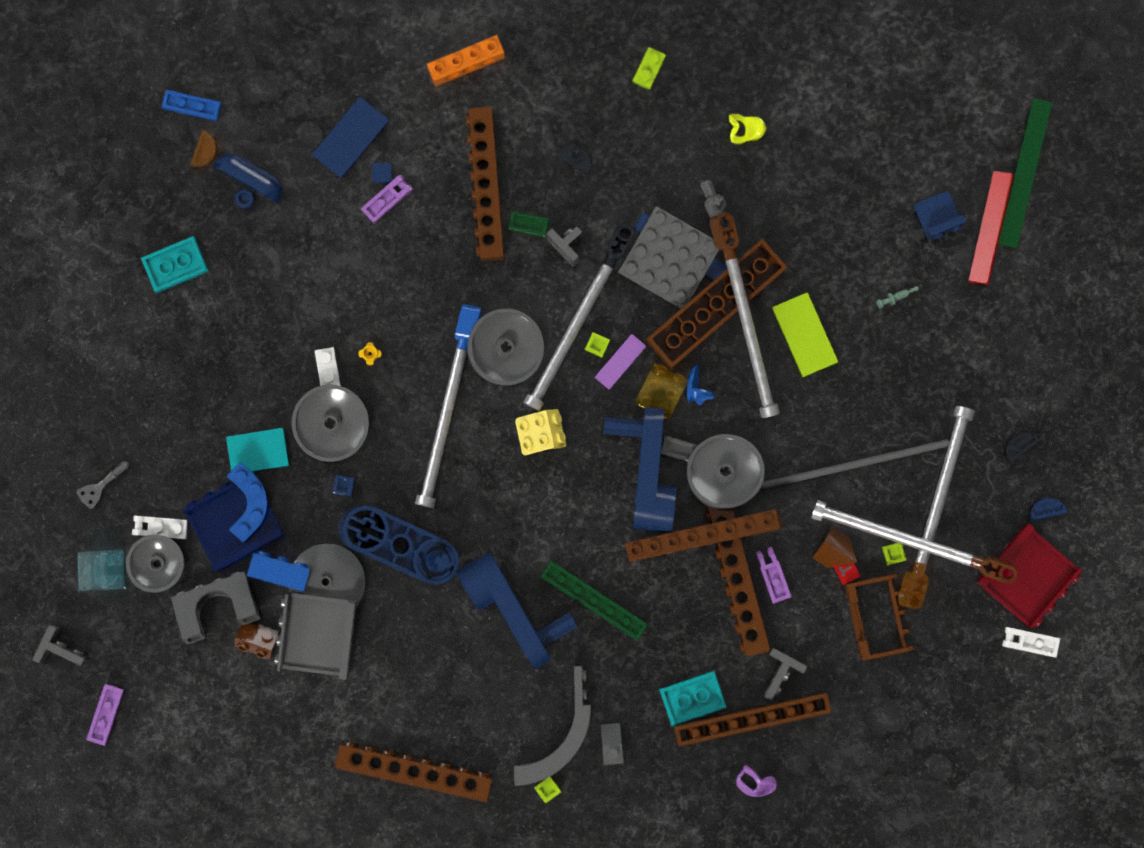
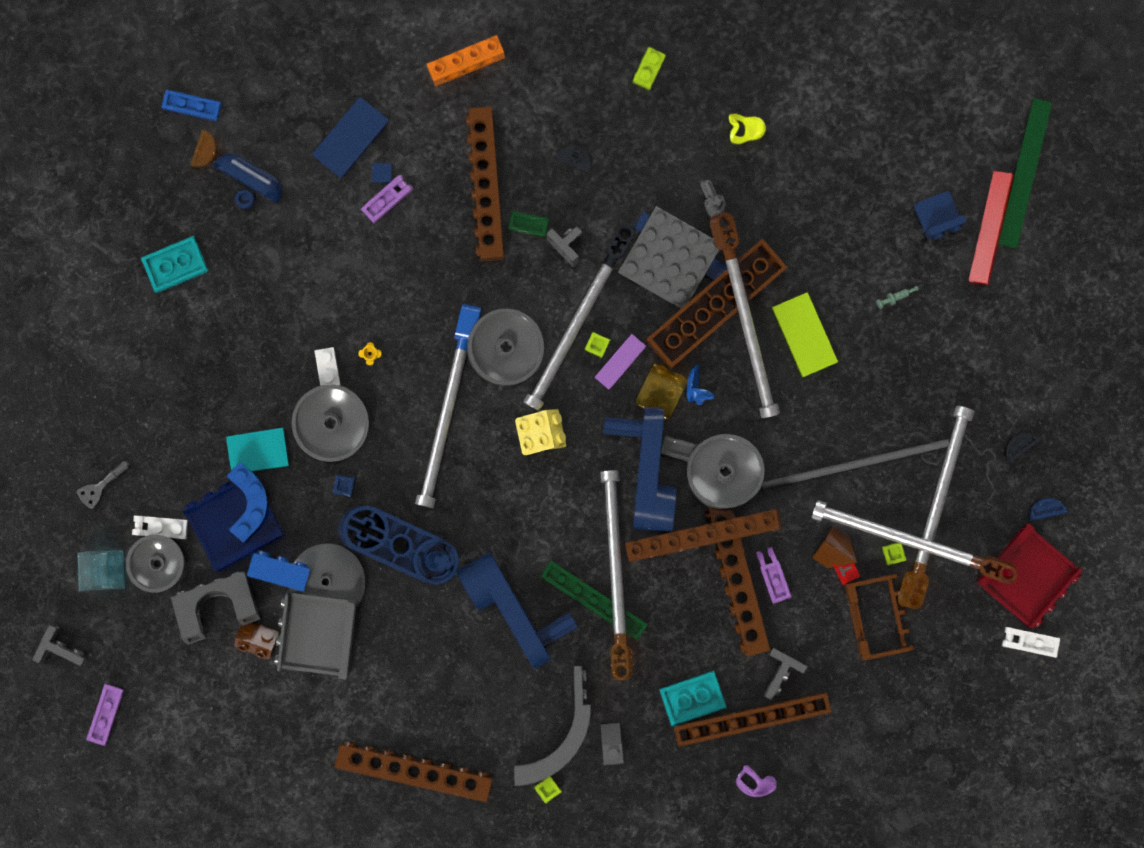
none -> flat silver piece [600,470,633,680]

